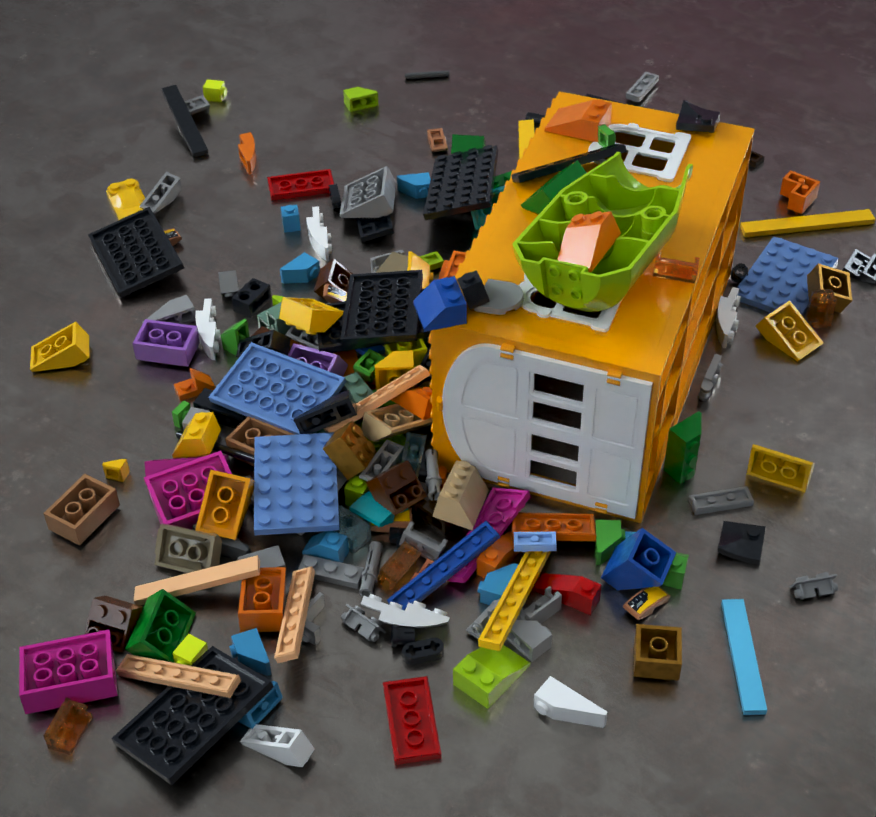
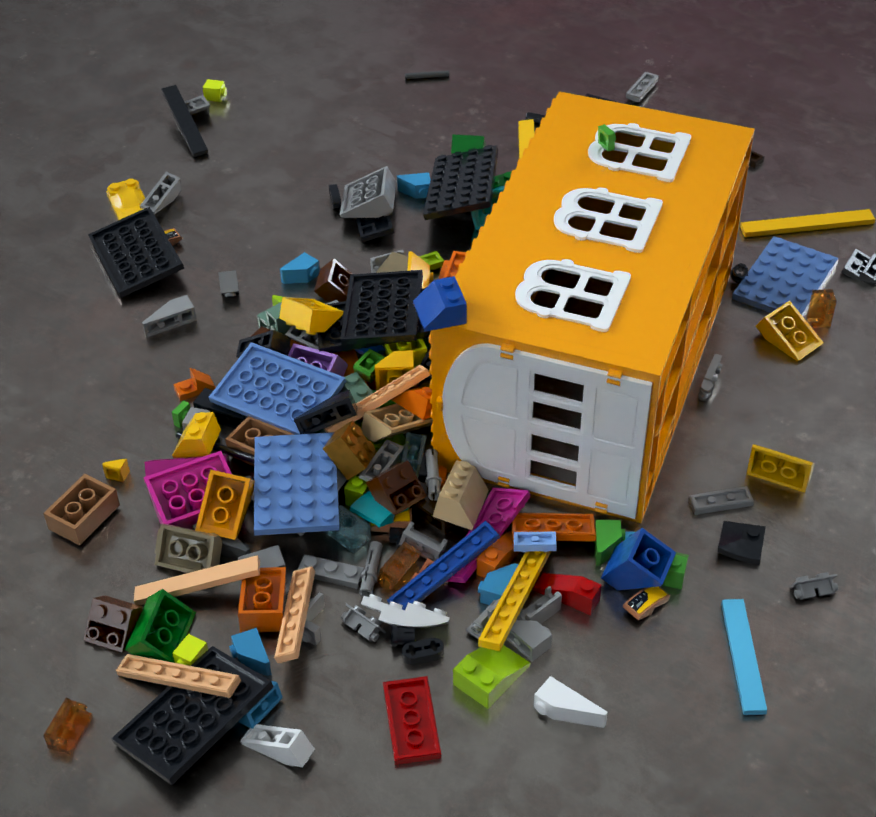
dark pink slope [19,629,118,714] -> none
yellow slope [30,321,89,372] -> none
medium lavender brick [132,319,200,367] -> none
white slope [195,298,221,360] -> none
bright green slope [221,319,250,355] -> none
black brick [232,278,272,318] -> none
orange slope [238,132,256,175] -> none
red tile [267,169,334,201] -> none
dark azure slope [280,205,301,233] -> none
dark azure slope [302,531,349,563] -> none
white slope [306,206,332,261] -> none
slope [323,284,347,304] -> none
lime slope [343,87,379,112] -> none
nougat slope [427,128,448,152] -> none
black slope [456,271,490,310] -> none
light grey tile [474,279,524,315] -> none
black tile [511,144,627,183] -> none
lime cylinder [512,152,693,312] -> none
green slope [521,160,587,214] -> none
orange slope [545,100,612,142] -> none
slope [557,211,621,272] -> none
pearl gold brick [634,624,682,680] -> none
clear orange hinge [653,251,700,284] -> none
green slope [663,411,702,484] -> none
black plate [676,100,720,133] -> none
white slope [716,287,741,348] -> none
orange brick [780,170,820,214] -> none
pearl gold brick [807,263,852,313] -> none

